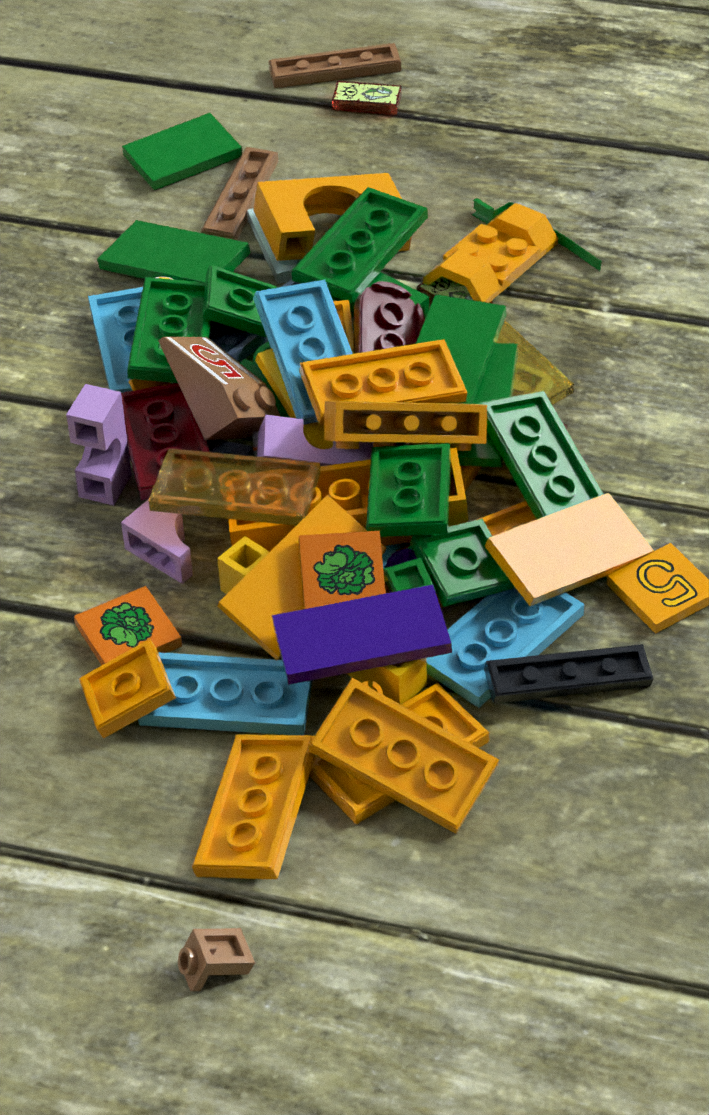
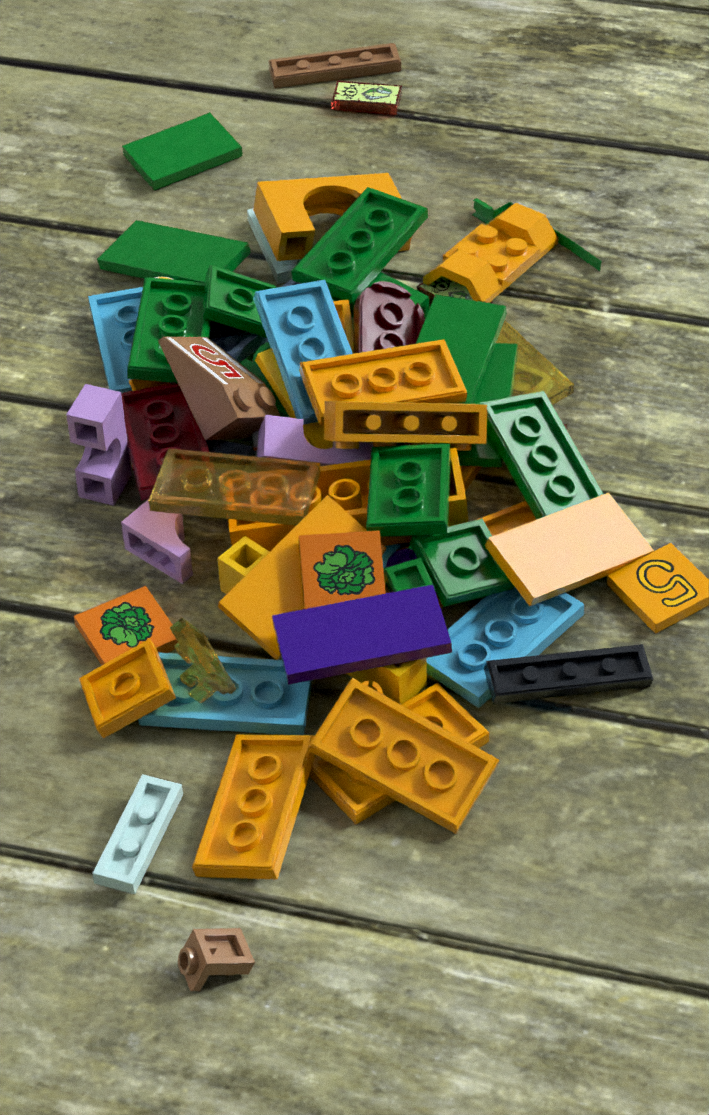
medium nougat tile [201,147,278,240] -> none
none -> light aqua plate [93,774,183,894]
none -> clear yellow plate [170,618,236,703]

